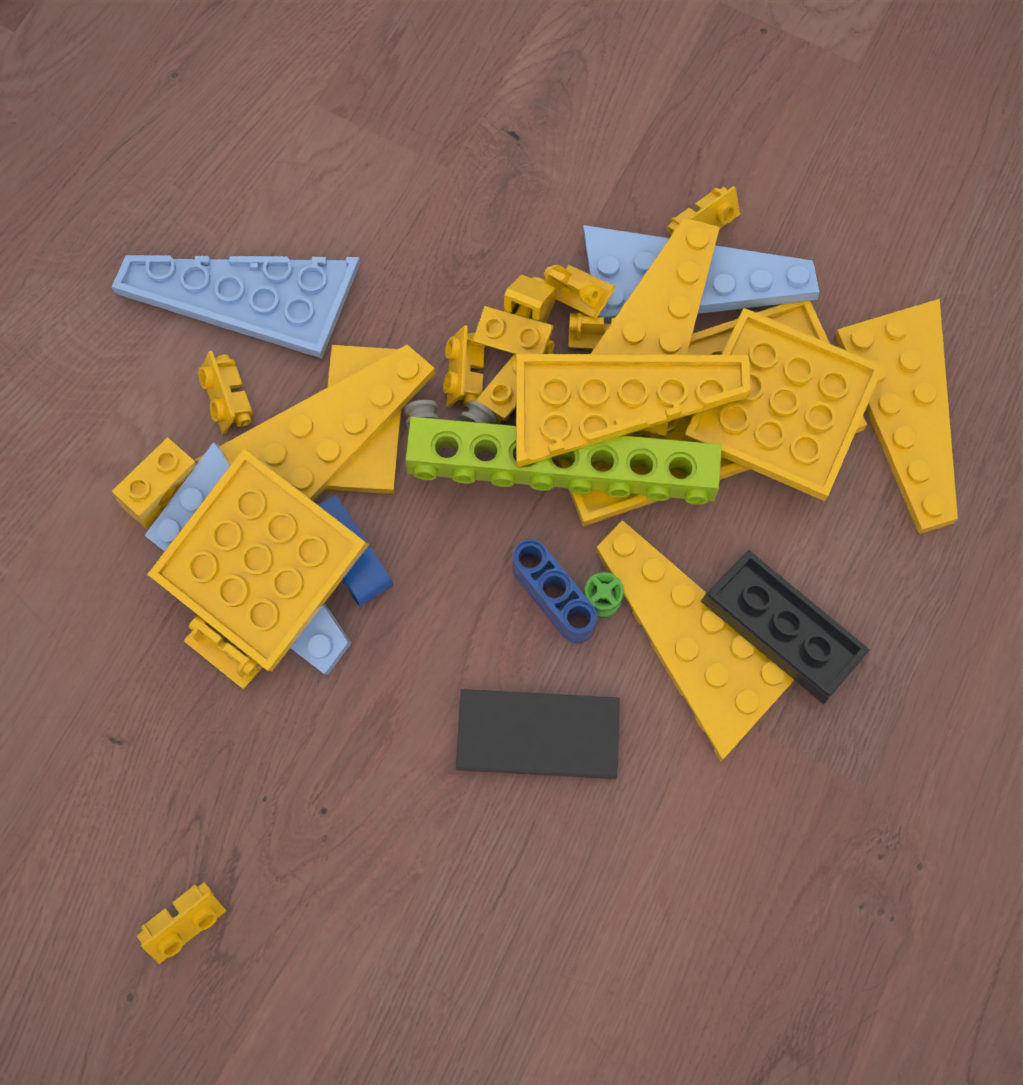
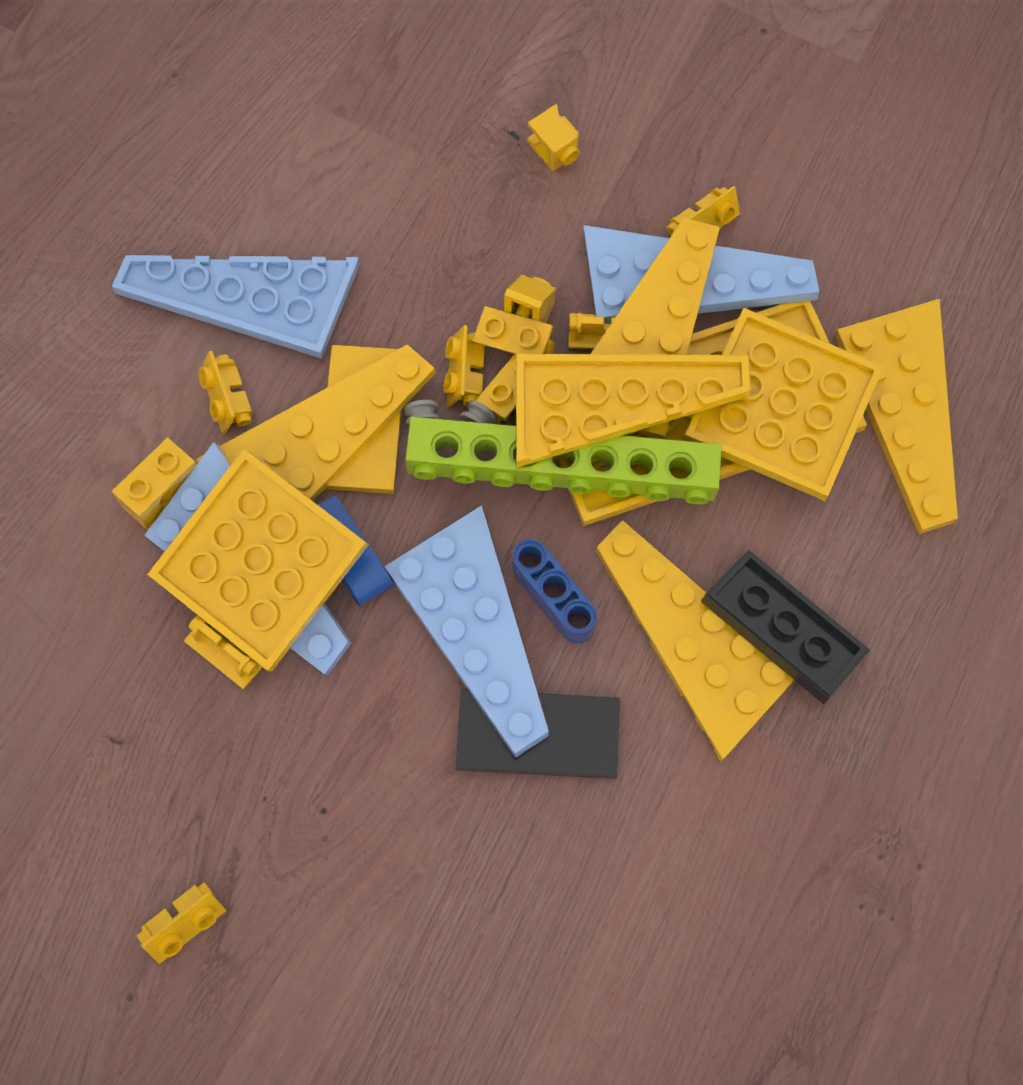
yellow hinge [544,265,616,319] -> none
bright green wheel [584,572,624,618] -> none
none -> light blue wing [384,505,549,758]
none -> yellow window [527,104,581,171]

